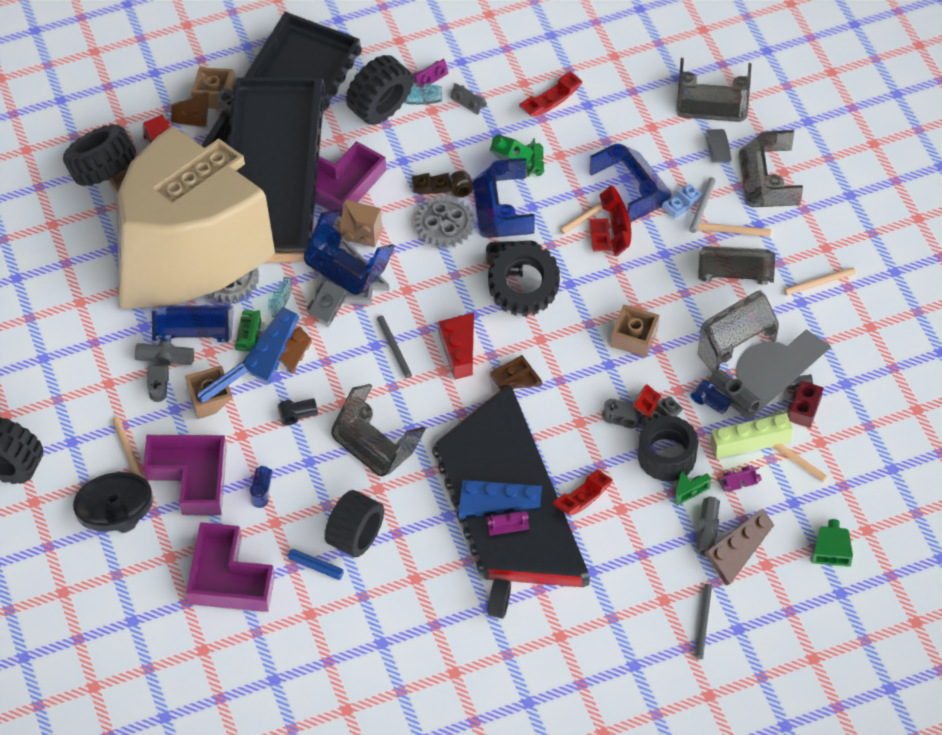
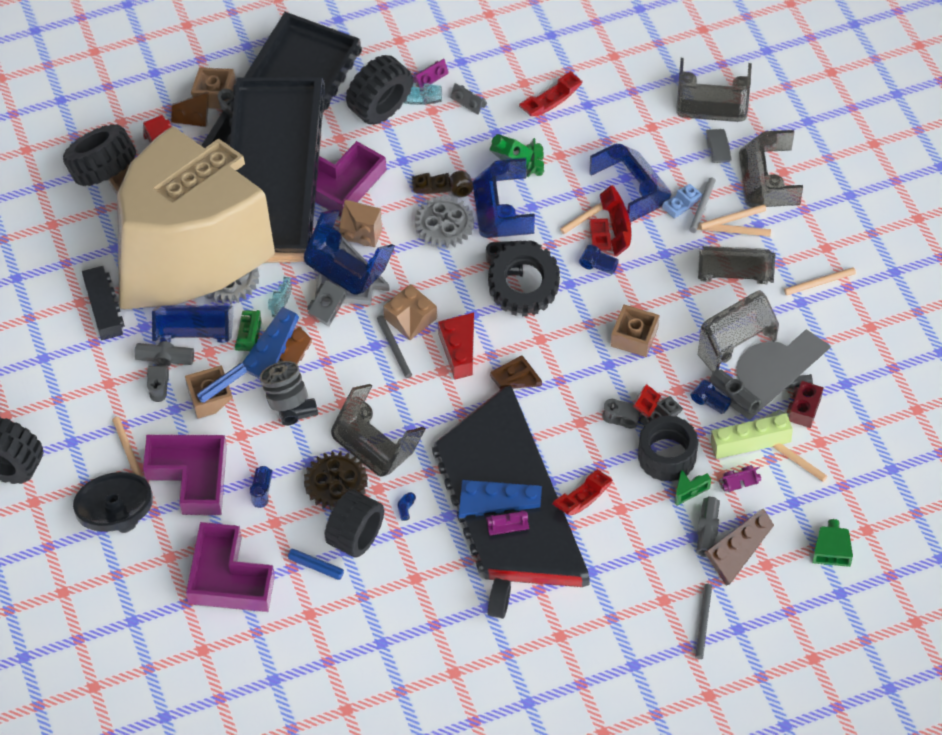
none -> black brick [82,266,125,341]
none -> dark grey wheel [260,361,308,411]
none -> dark brown gear [304,451,368,511]
none -> medium nougat slope [383,284,437,340]
none -> clear blue arm [397,492,416,521]
none -> clear blue piece [579,245,619,274]
none -> light nougat bar [699,204,766,230]

